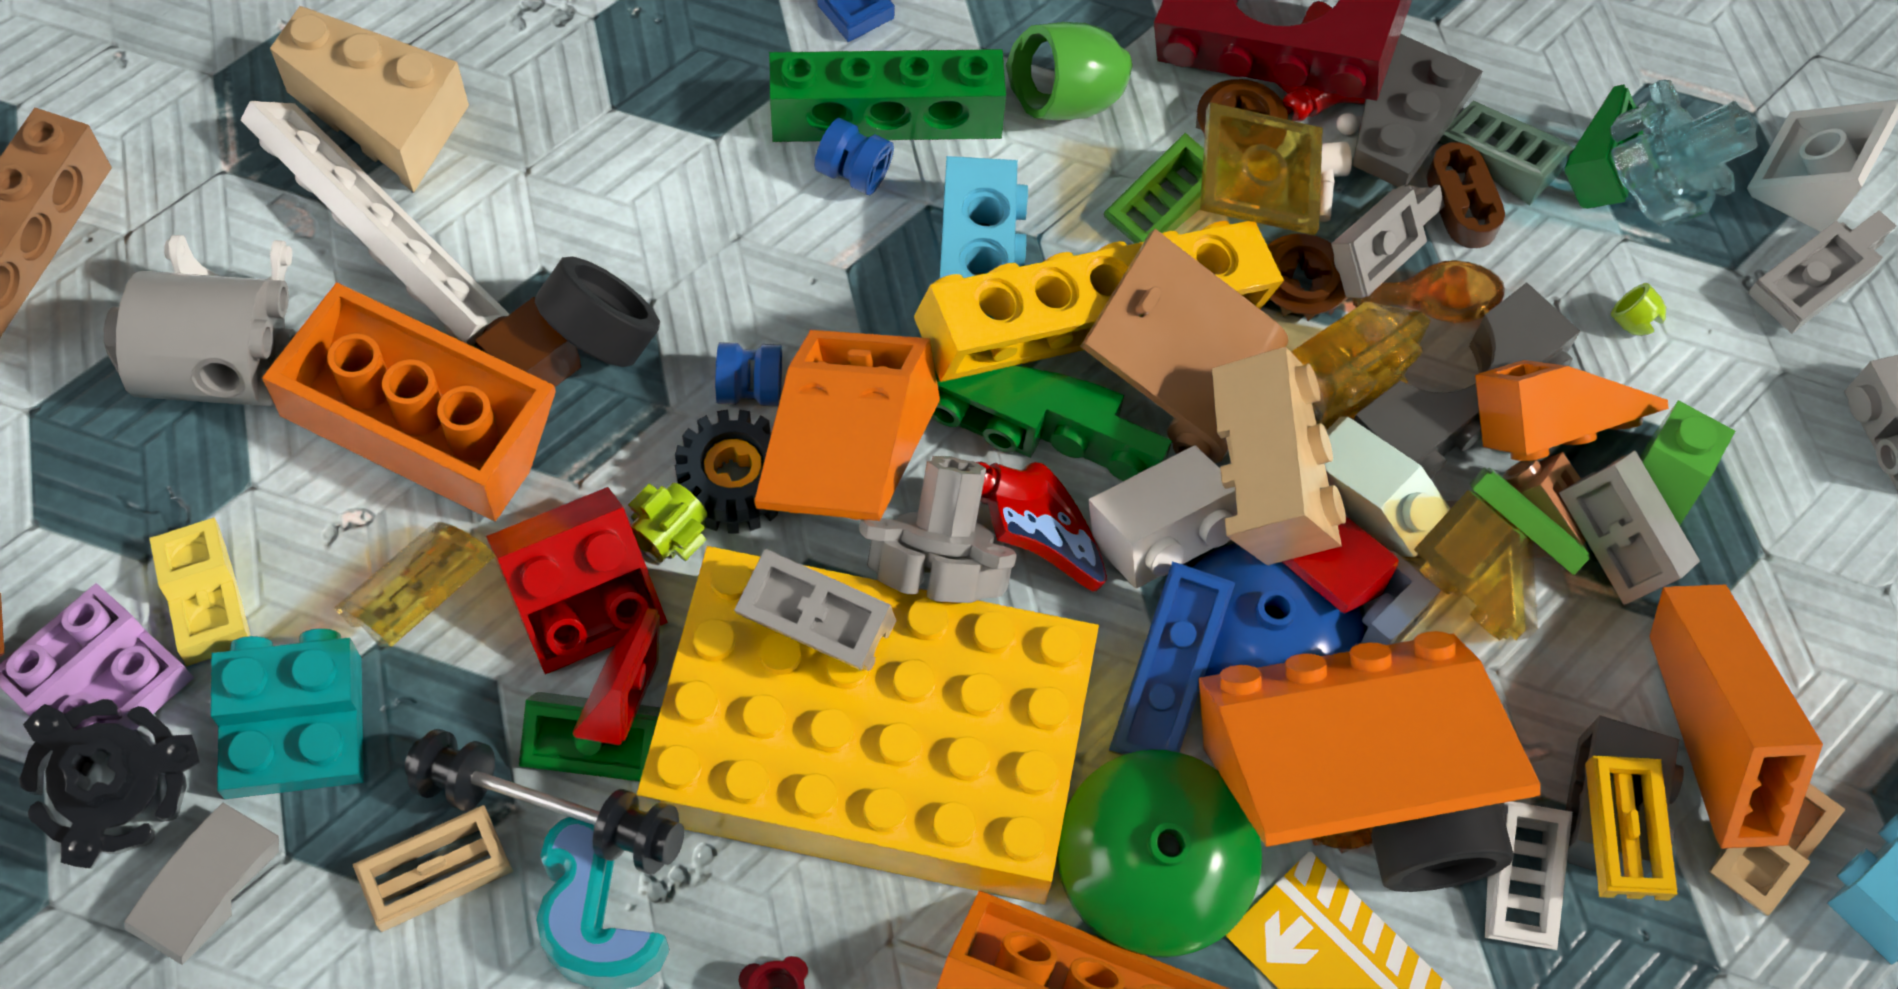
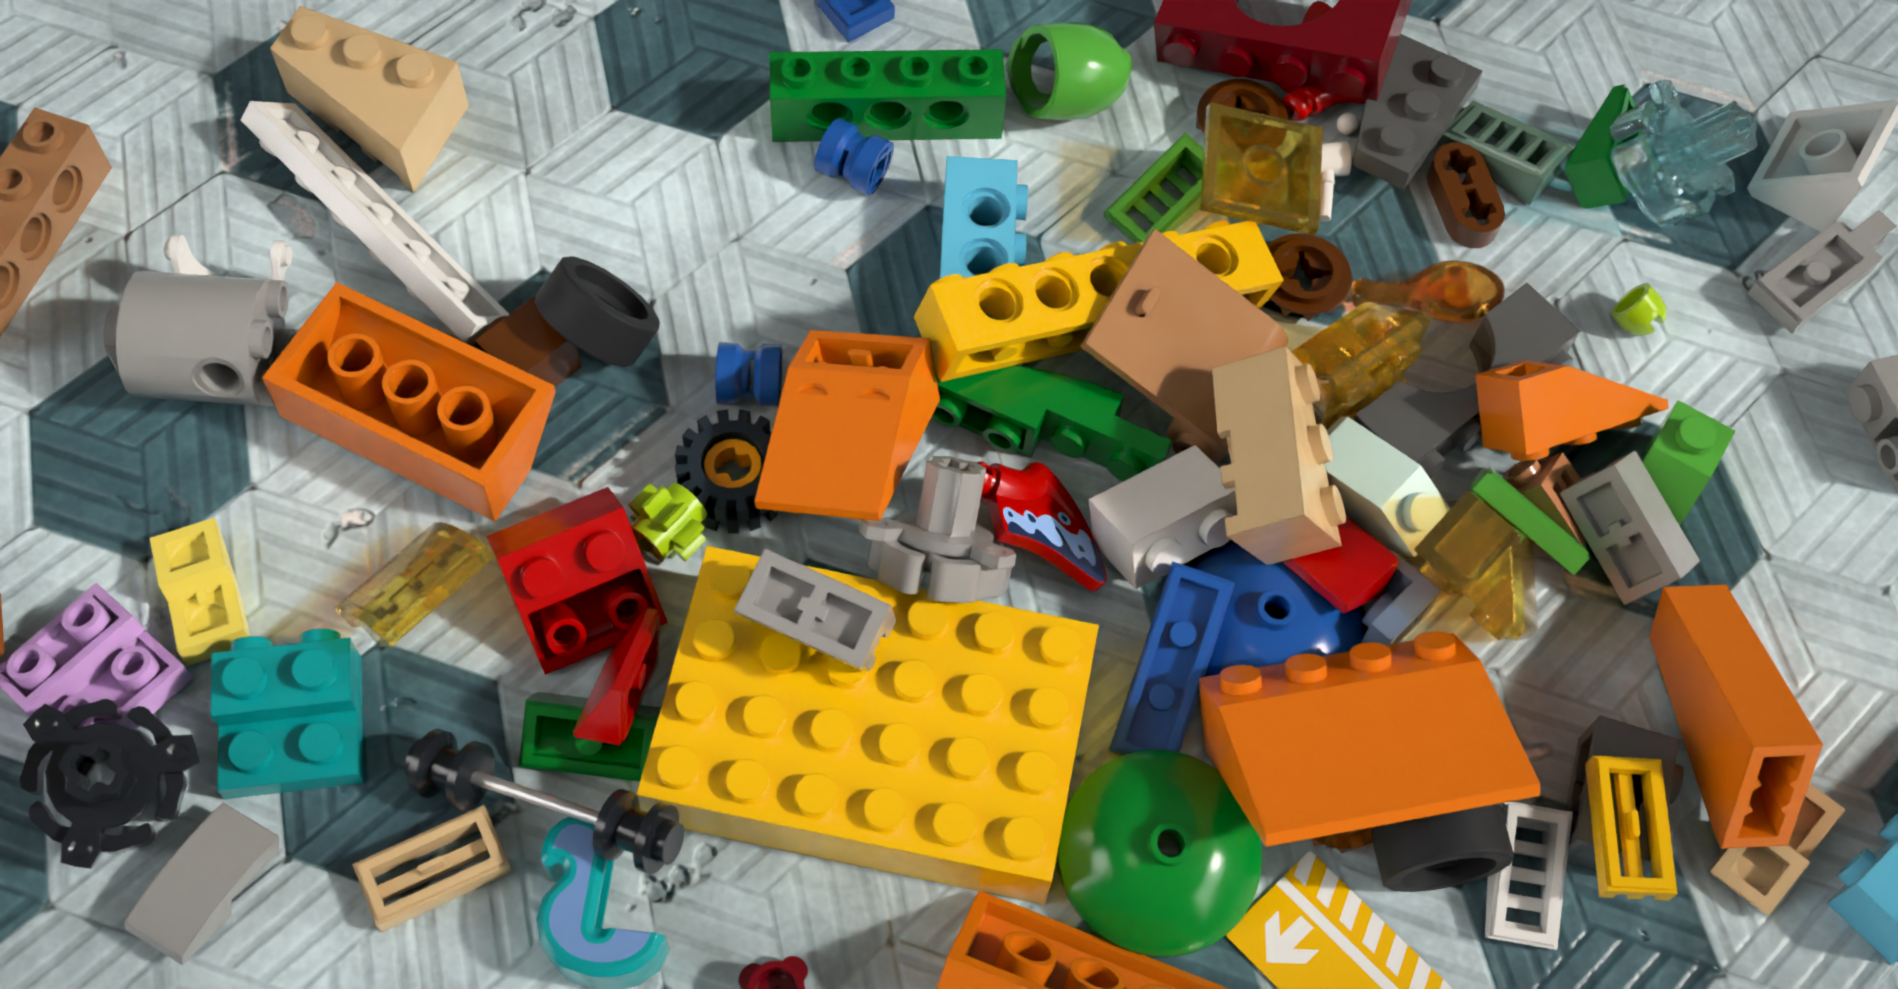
light grey hinge [1331,185,1445,298] -> none

